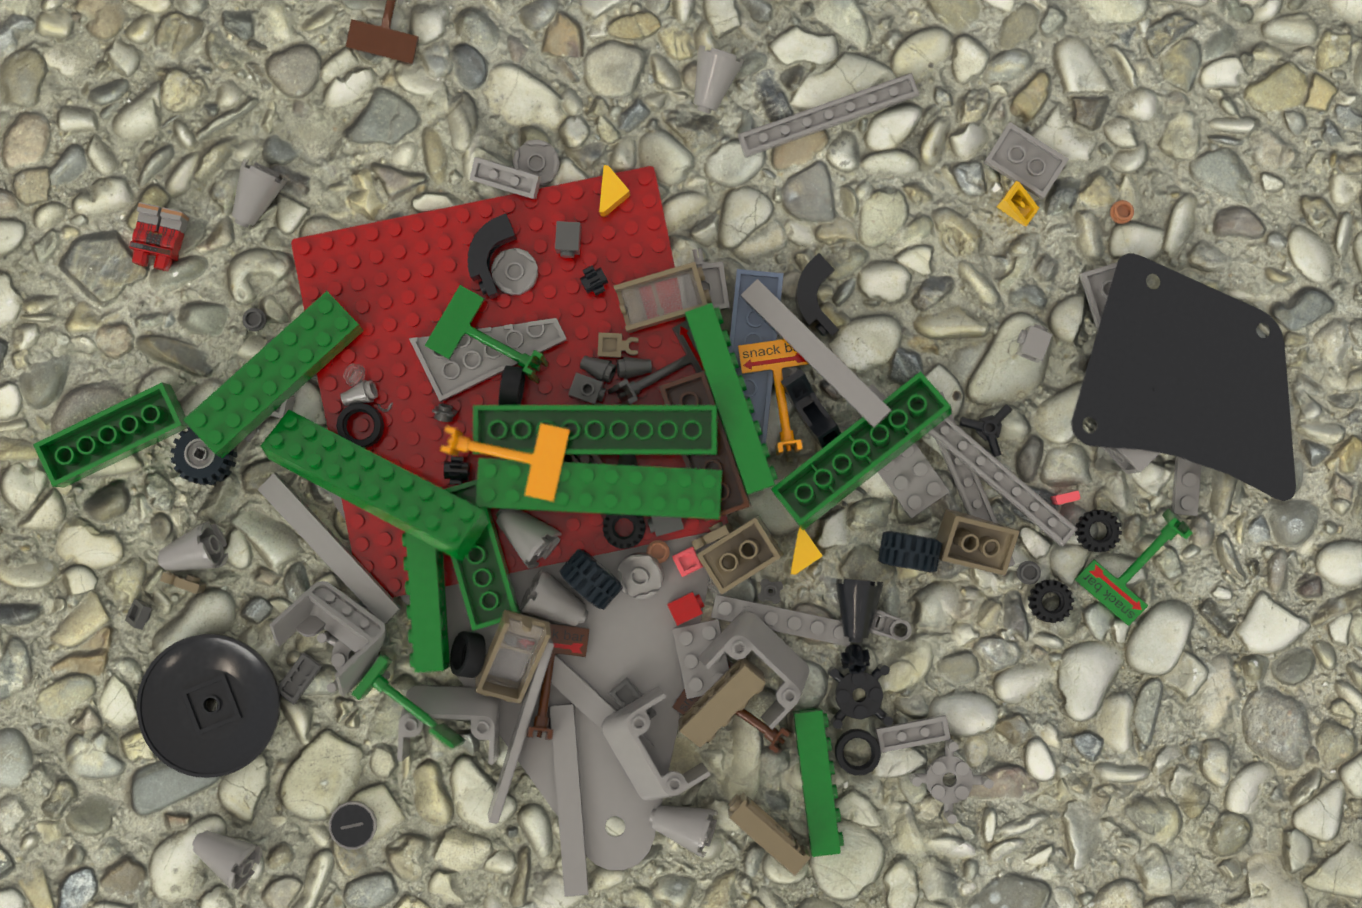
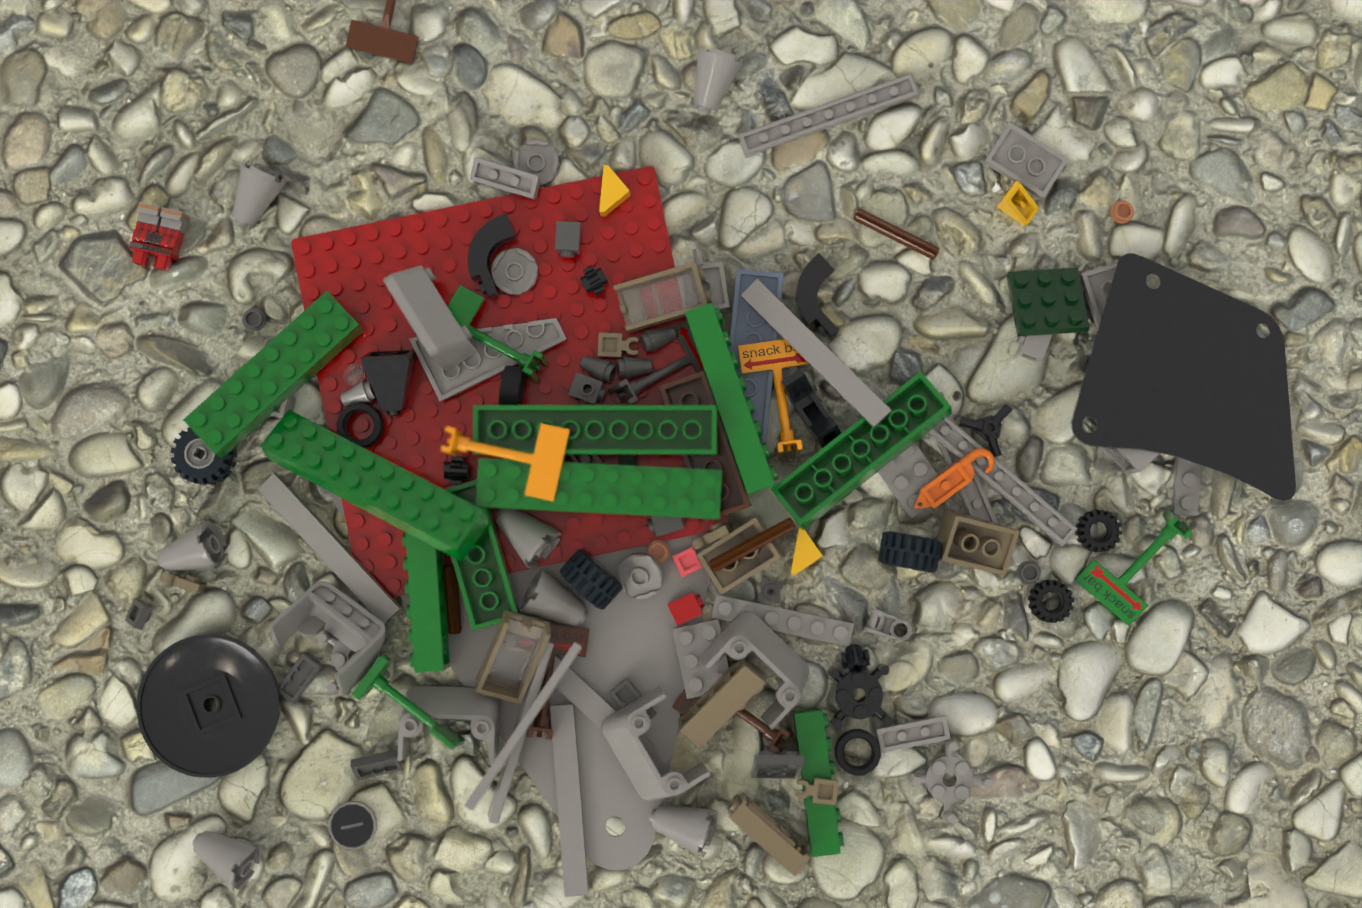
green brick [33,382,189,488] -> none
dark grey plate [432,404,458,422] -> none
black tyre [450,631,486,678] -> none
black tyre [602,514,645,549] -> none
black cone [836,579,883,643] -> none
coral tile [1050,490,1080,505] -> none
none -> dark grey plate [351,750,404,780]
none -> black slope [361,349,416,415]
none -> light grey windscreen [383,265,478,372]
none -> reddish brown axle [443,565,462,634]
none -> light grey tile [464,641,582,810]
none -> dark grey cone [640,326,677,352]
none -> reddish brown axle [709,518,796,572]
none -> dark grey plate [752,751,804,779]
none -> dark tan plate [795,777,839,805]
none -> reddish brown axle [853,208,939,259]
none -> orange plate [913,448,995,509]
none -> dark green plate [1007,267,1090,336]

